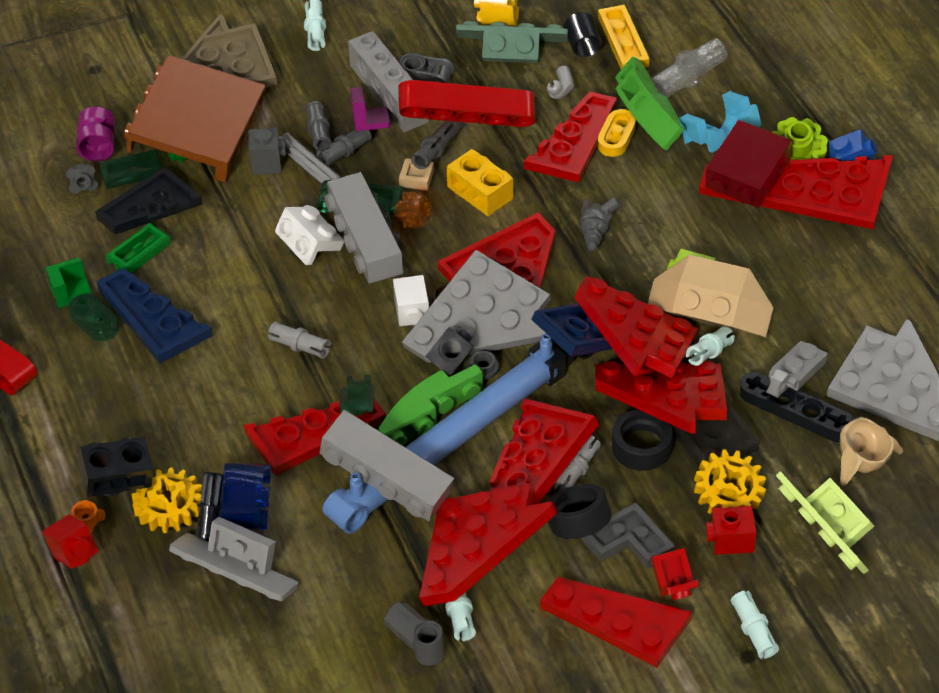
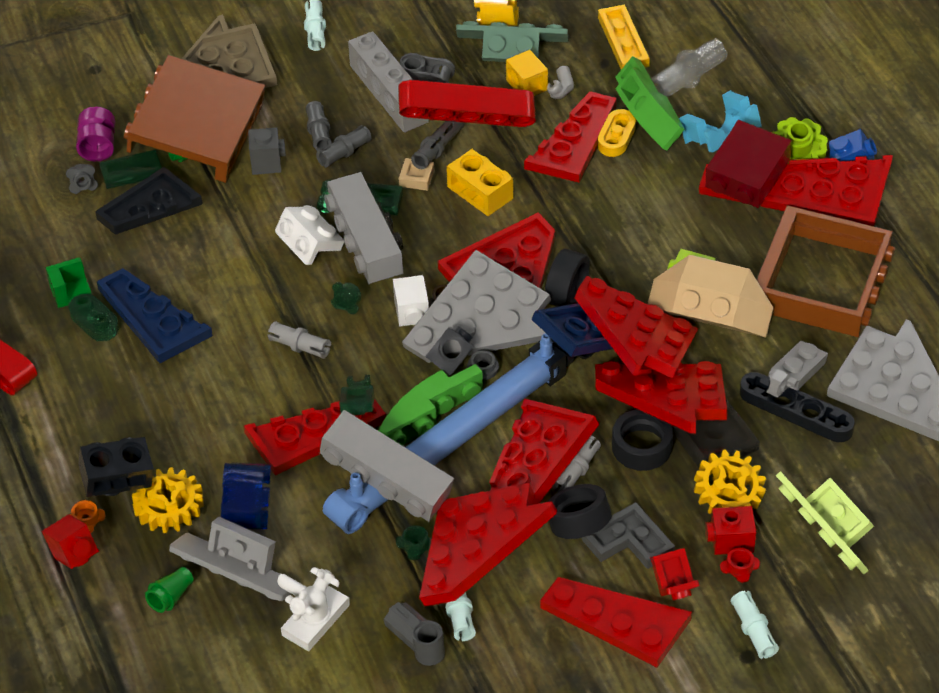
green tile [106,223,171,274] -> none
black axle [195,472,224,538] -> none
light grey axle [279,133,340,189] -> none
magenta panel [350,87,390,131] -> none
clear orange gear [395,192,432,228] -> none
black piece [564,12,602,57] -> none
dark grey piece [580,196,622,252] -> none
light aqua pin [686,326,735,366] -> none
tan piece [840,417,903,486] -> none
none -> green cone [145,567,194,613]
none -> white piece [277,567,350,651]
none -> clear green plate [331,282,361,314]
none -> clear green plate [396,525,432,560]
none -> yellow brick [506,50,548,96]
none -> black tyre [545,248,590,307]
none -> red plate [720,547,760,583]
none -> dark orange window [757,205,895,337]

